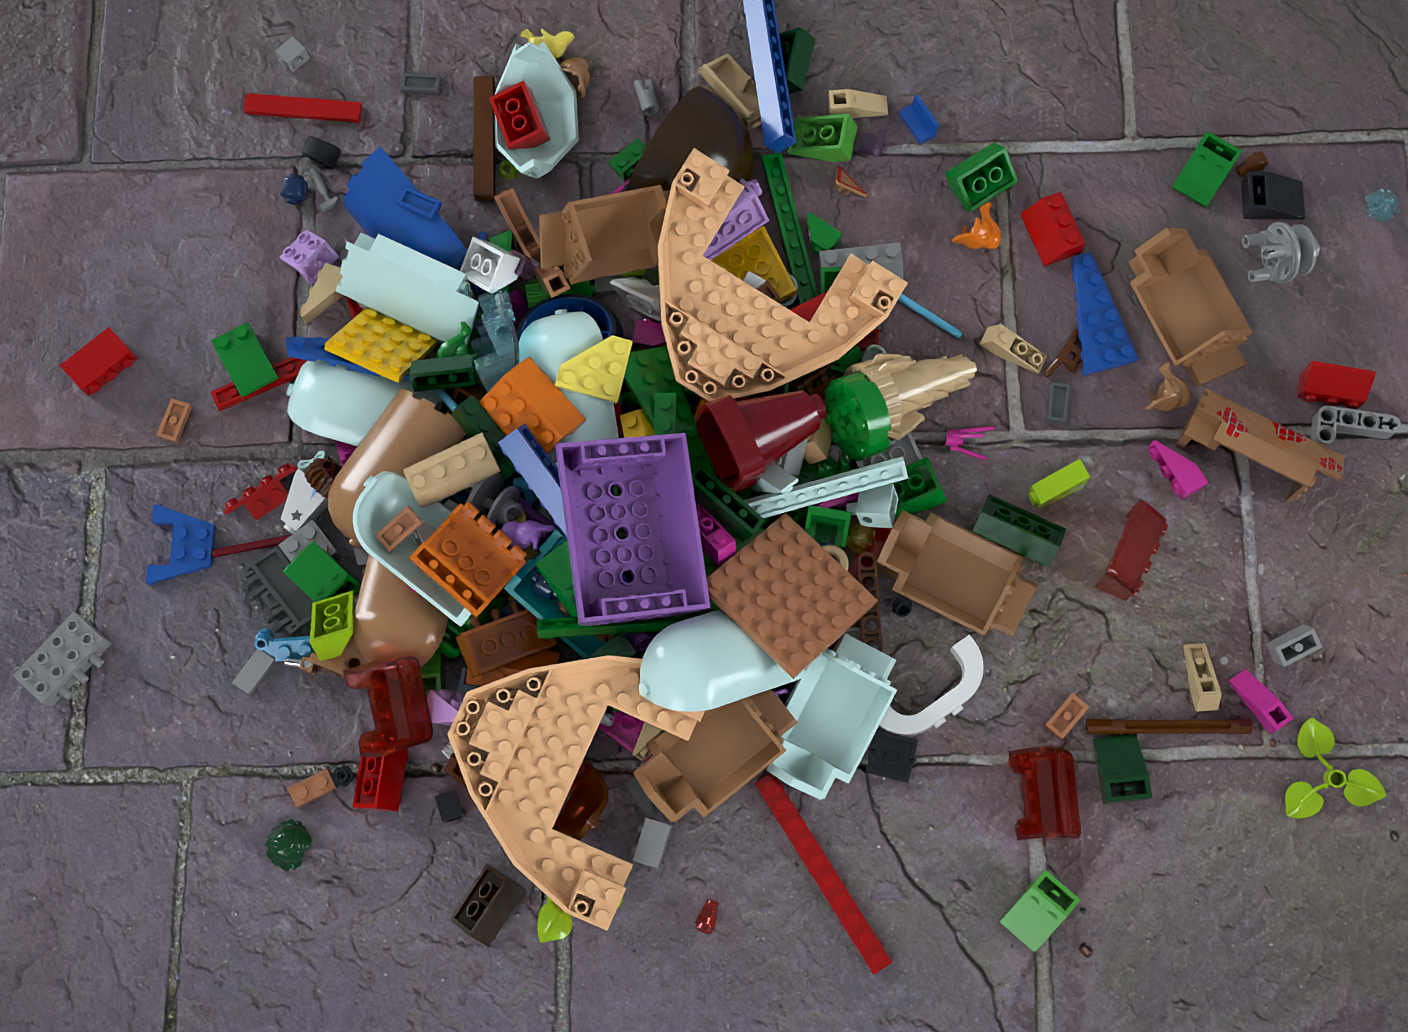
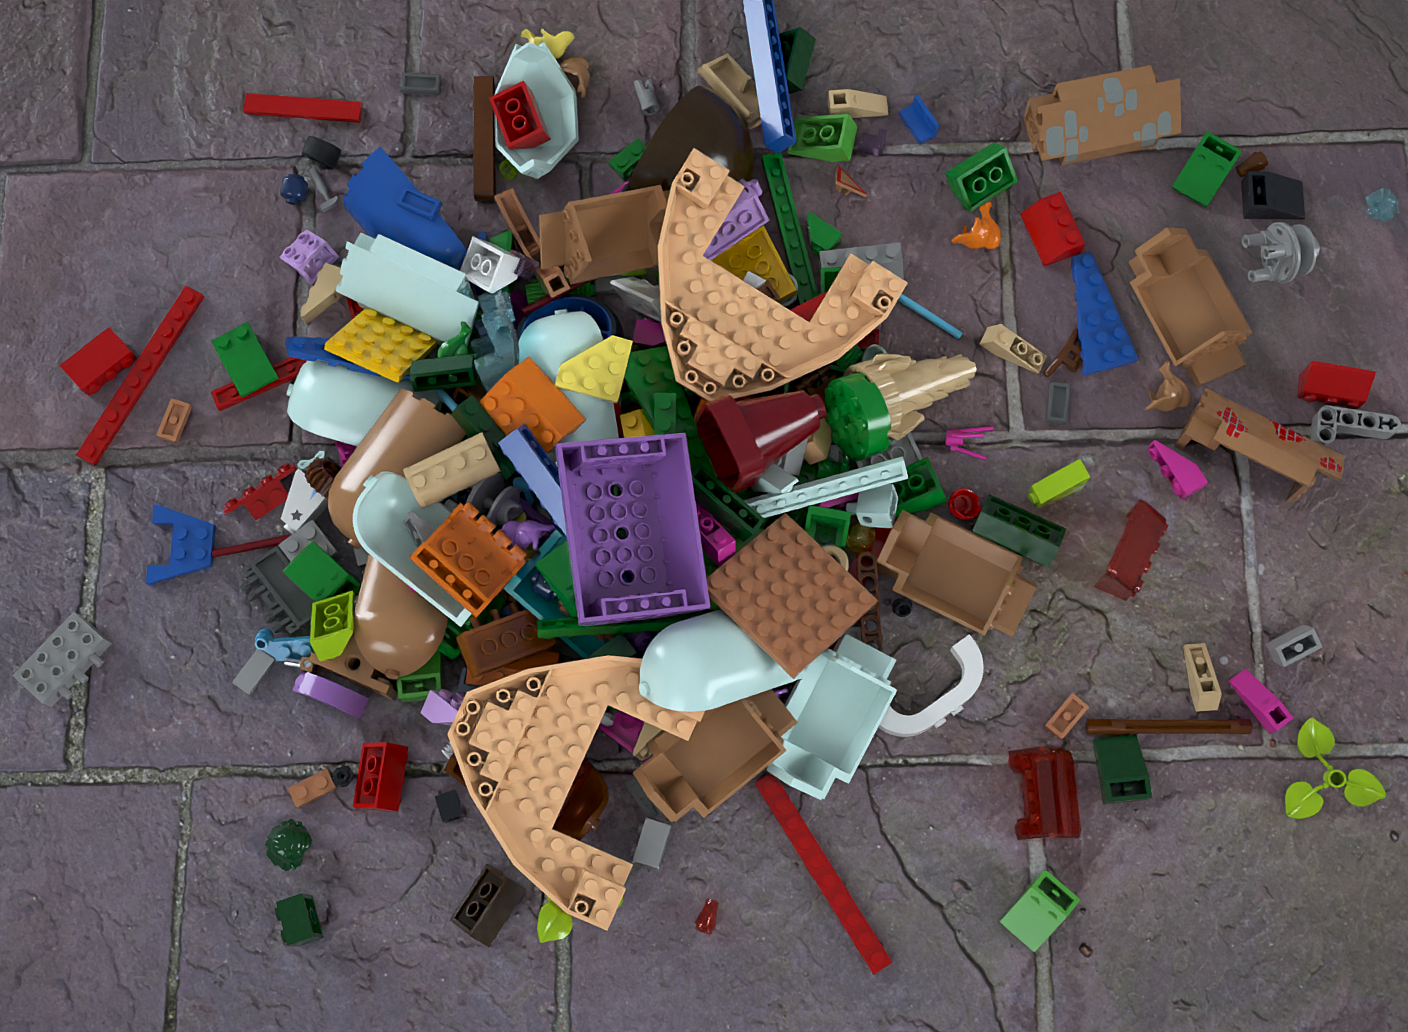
light grey brick [275,36,310,73] -> none
clear red windscreen [343,656,433,757] -> none
nougat plate [375,506,424,552] -> none
black plate [865,730,918,783] -> none
none -> red plate [76,285,204,466]
none -> dark green brick [275,893,324,947]
none -> medium lavender arch [292,671,369,718]
none -> dark red bar [521,280,592,316]
none -> red hair [948,488,982,520]
none -> medium nougat panel [1023,65,1181,165]

